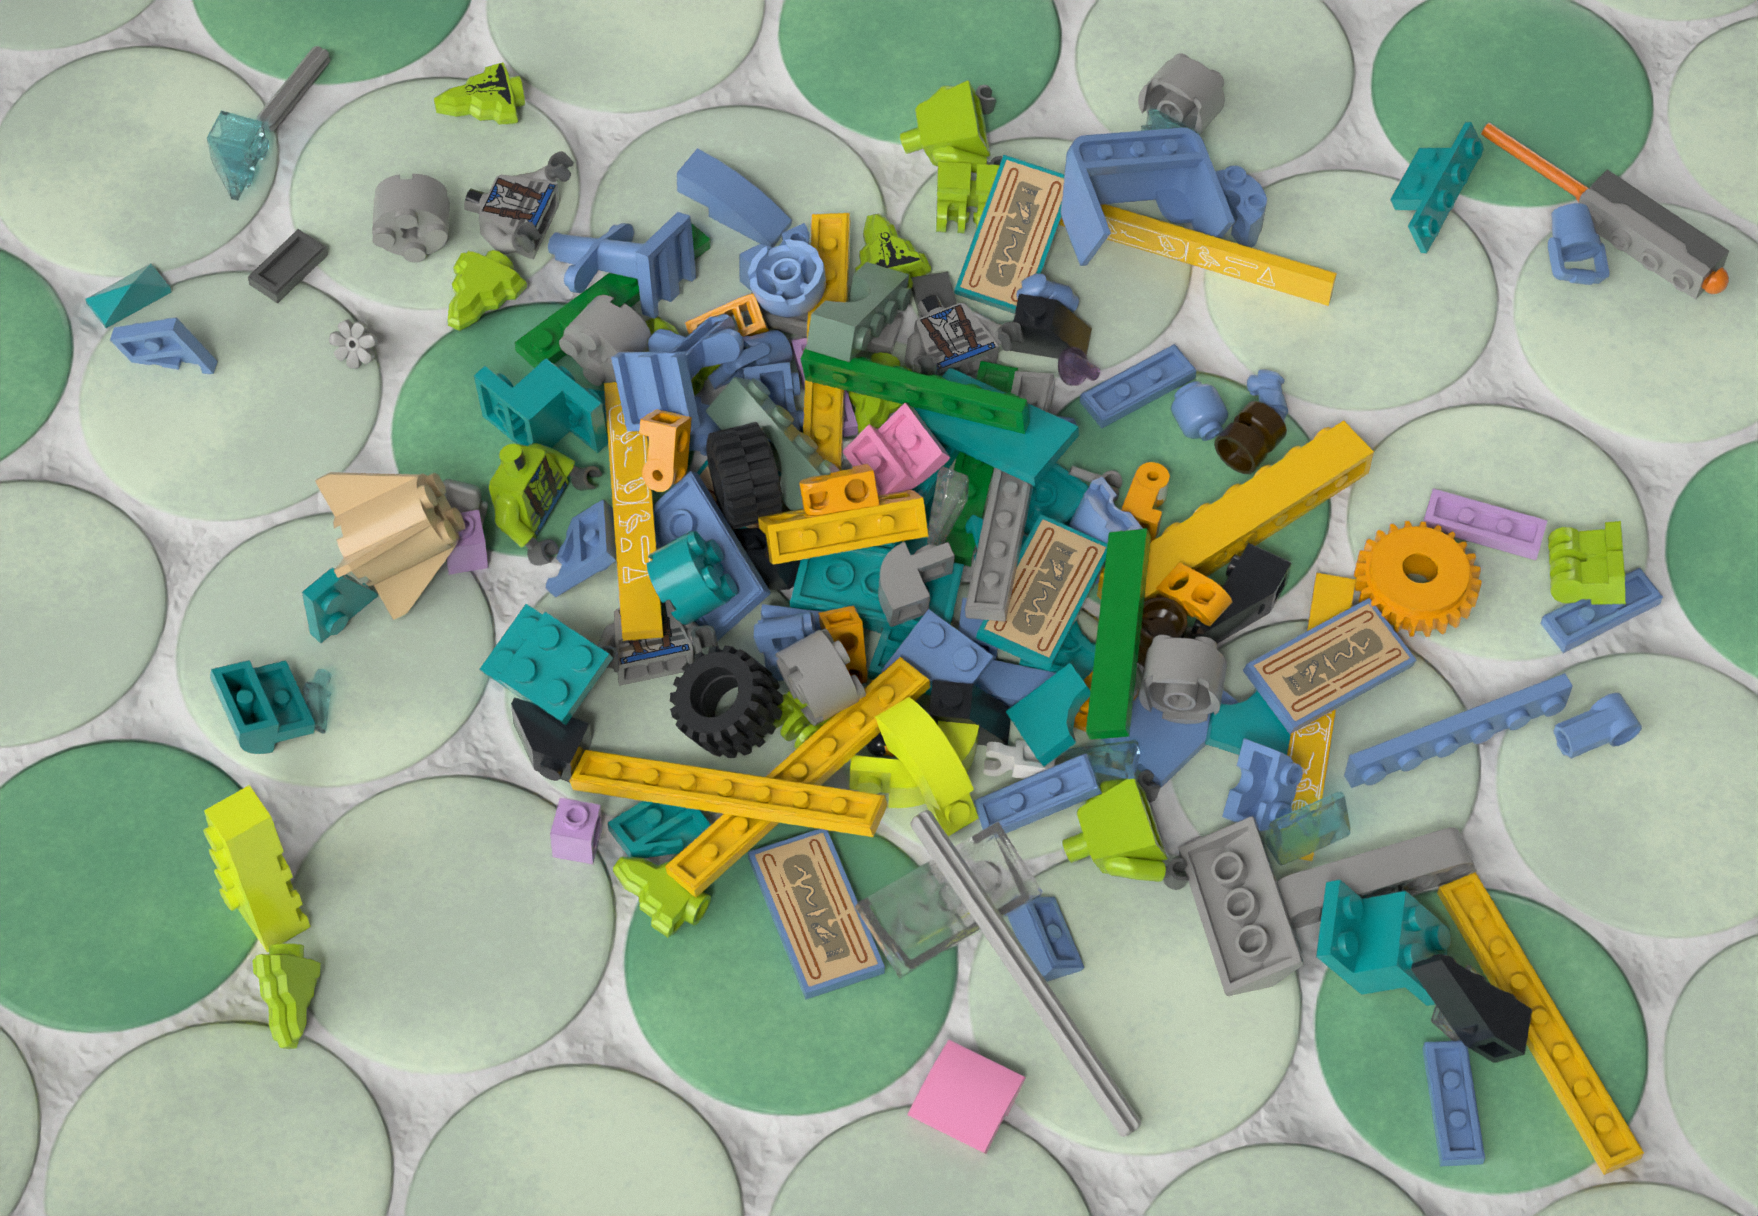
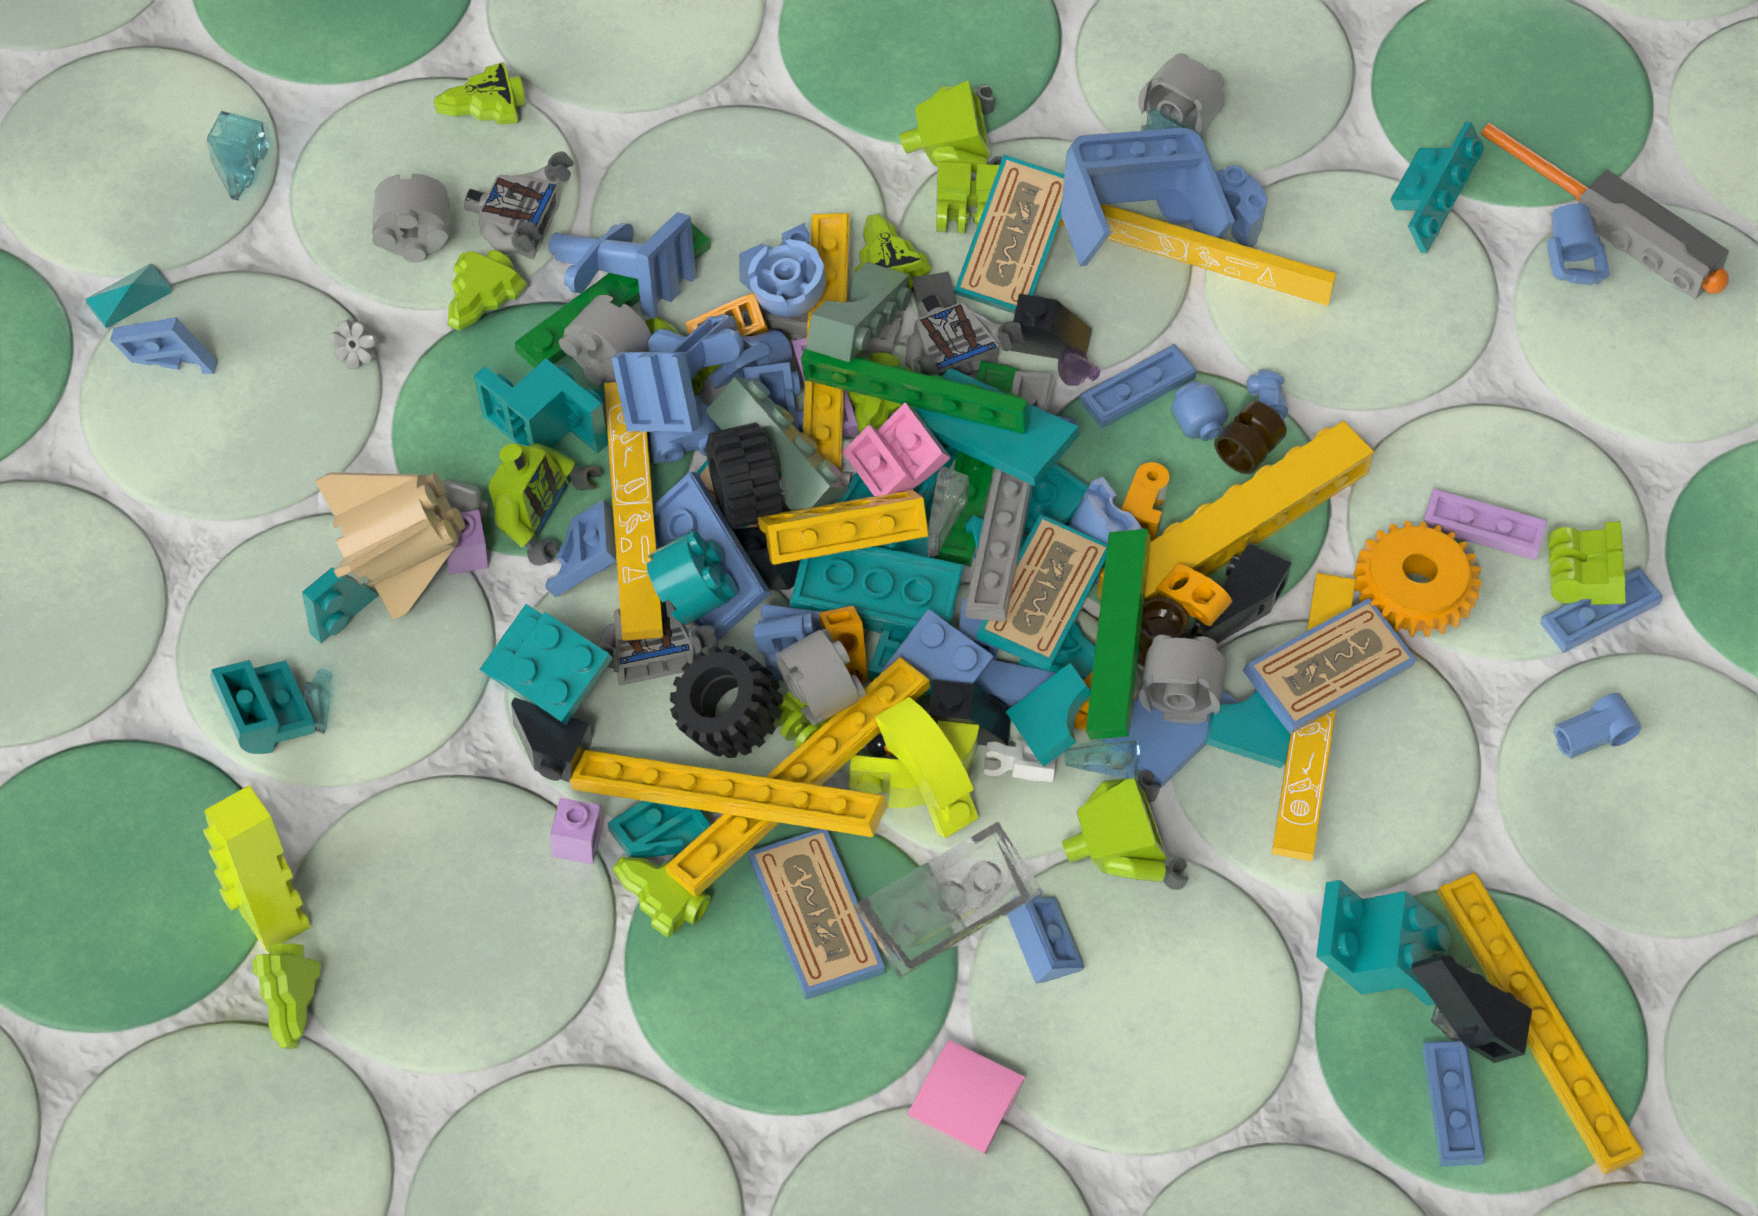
dark grey tile [248,229,328,303] -> none
light grey axle [257,46,330,132] -> none
light orange leg [639,409,692,492] -> none
medium blue slope [677,148,792,247] -> none
light orange leg [799,463,879,515] -> none
light grey brick [878,542,954,627] -> none
light grey axle [910,810,1141,1137] -> none
medium blue tile [973,753,1102,841] -> none
medium blue arm [1016,274,1079,313] -> none
light grey hand [1069,466,1122,501] -> none
light grey slope [1178,816,1304,996] -> none
medium blue cylinder [1222,738,1303,831] -> none
clear light blue slope [1265,791,1350,866] -> none
light grey beam [1277,828,1475,929] -> none
medium blue plate [1344,673,1573,788] -> none

